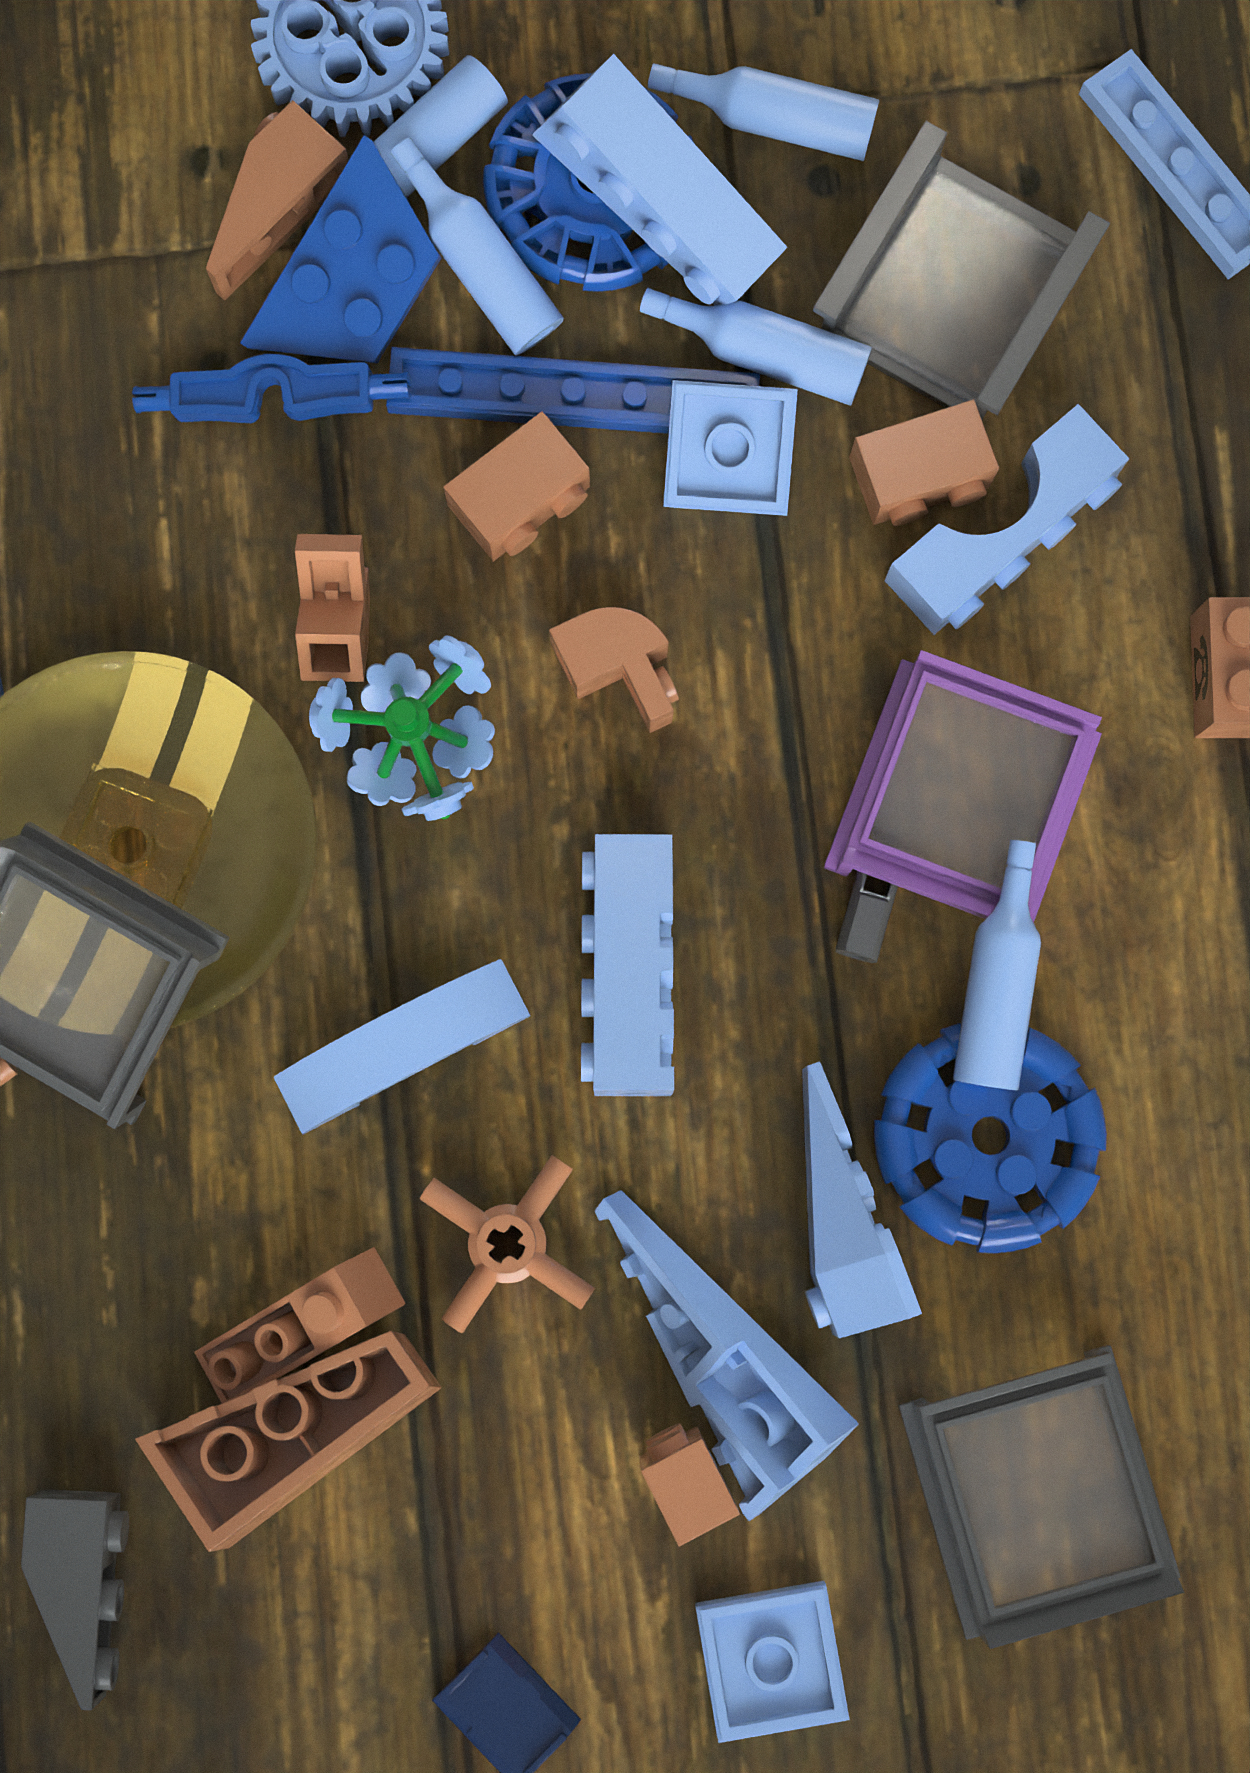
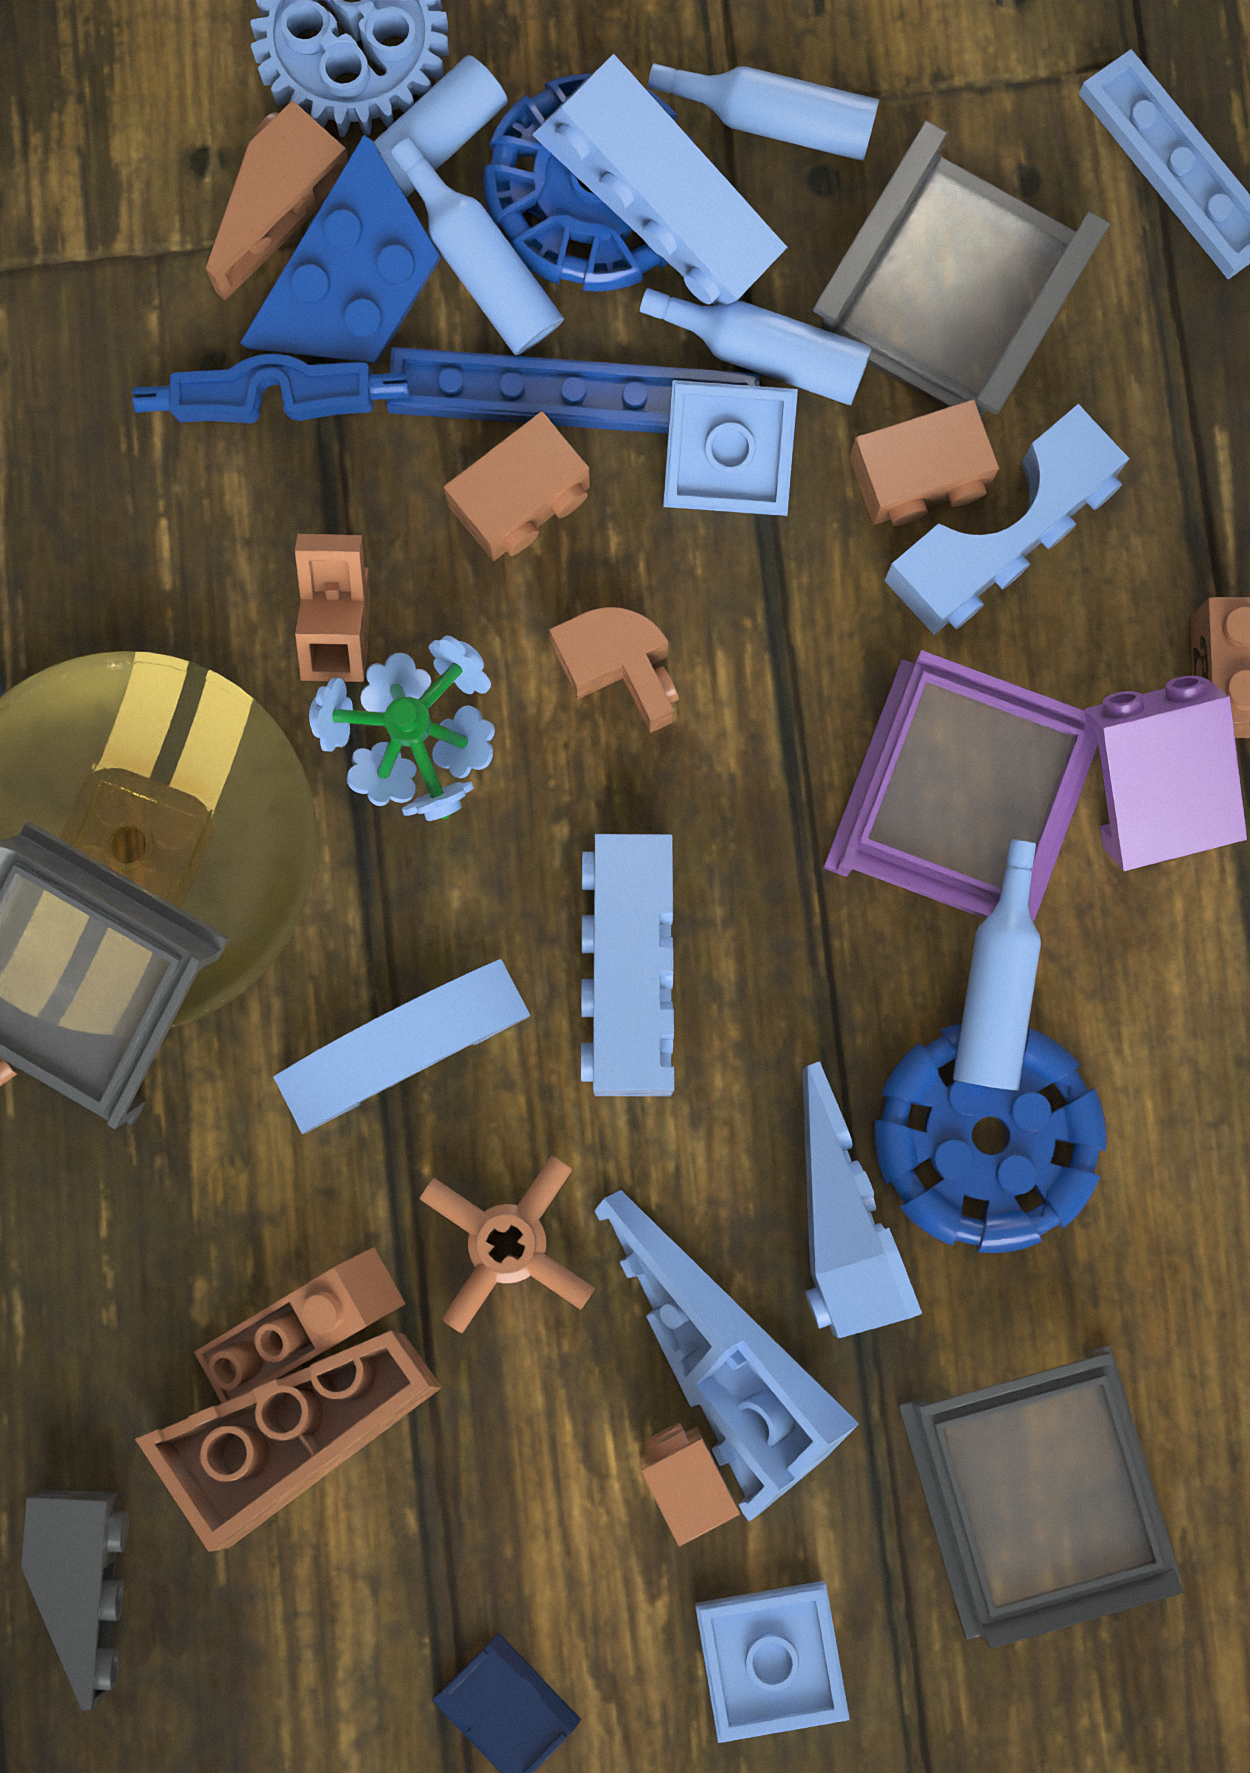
dark grey bar [835,871,898,963] -> none
none -> panel [1085,676,1247,871]

